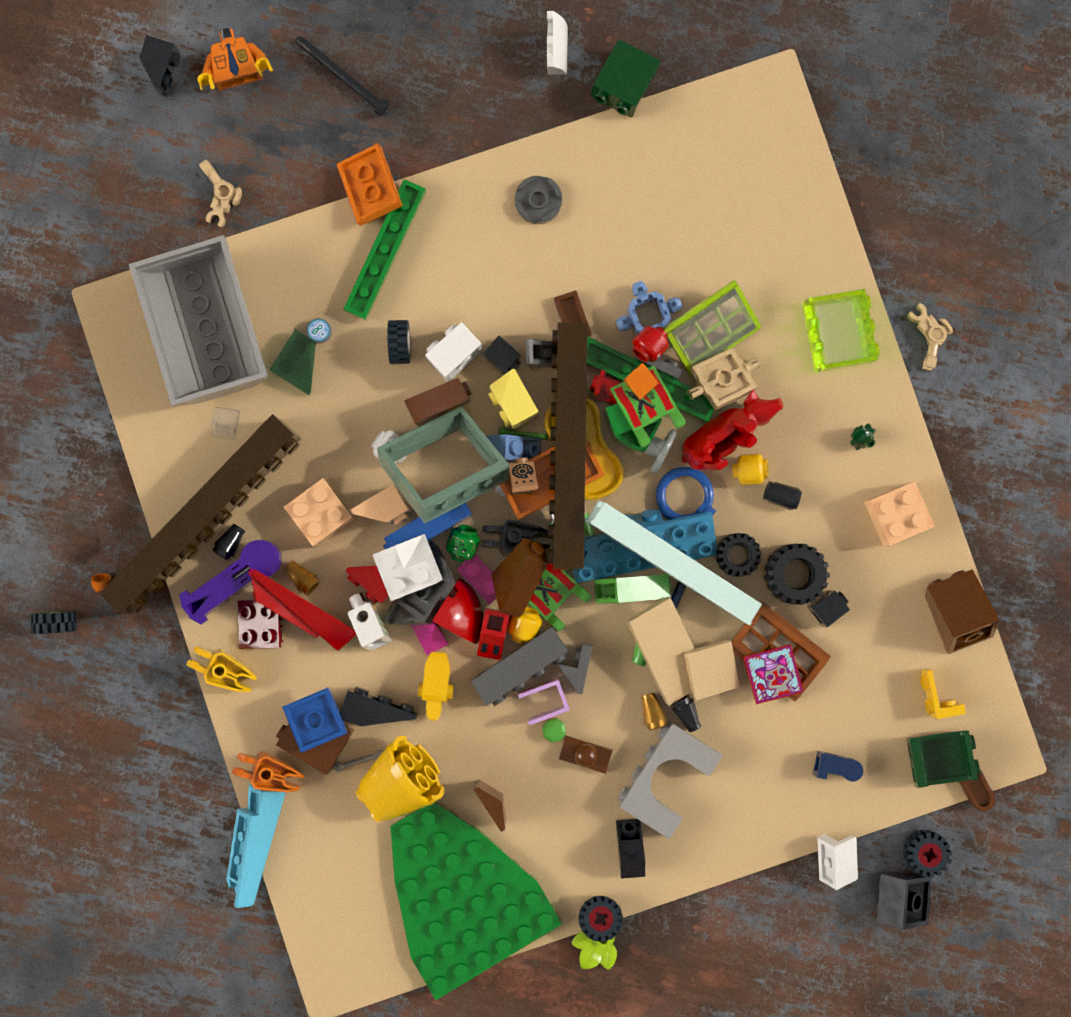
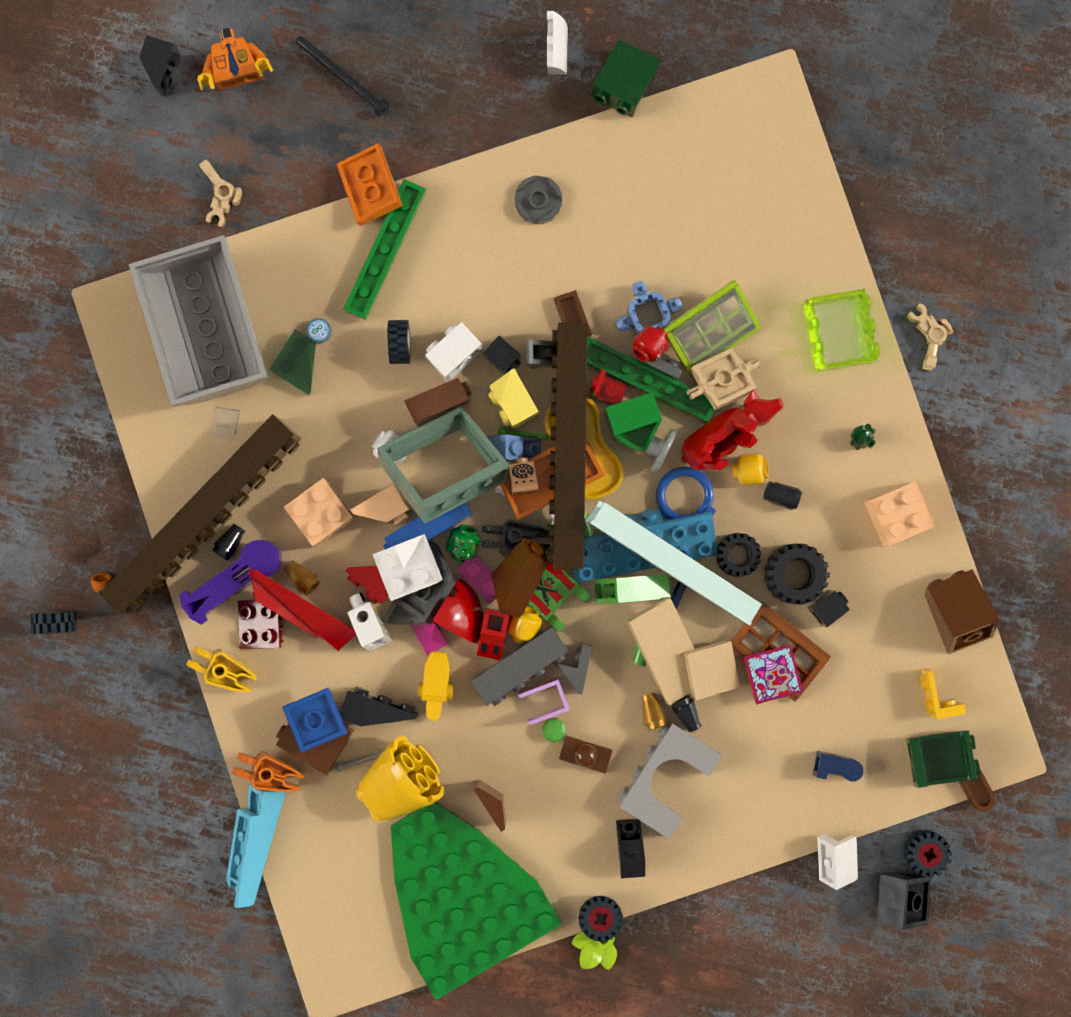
flag [610,365,686,447] -> none
orange slope [623,363,658,400] -> none

